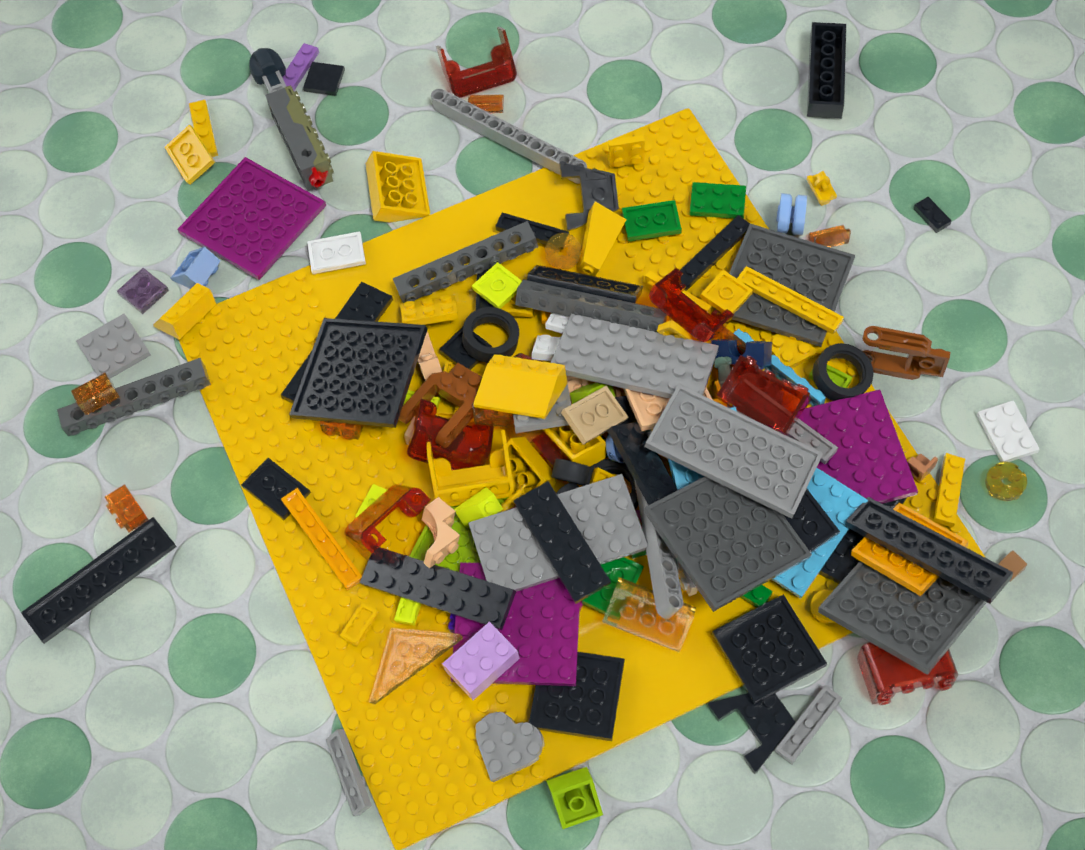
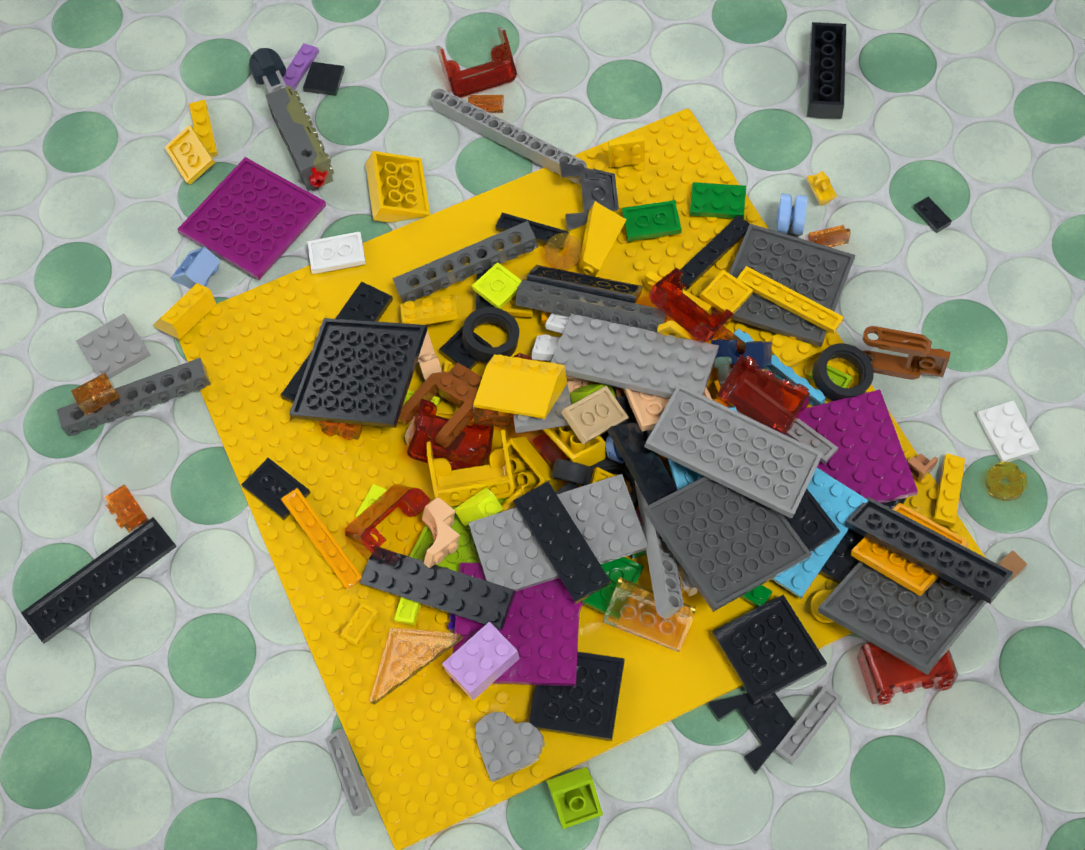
clear purple plate [117,268,169,314] -> none

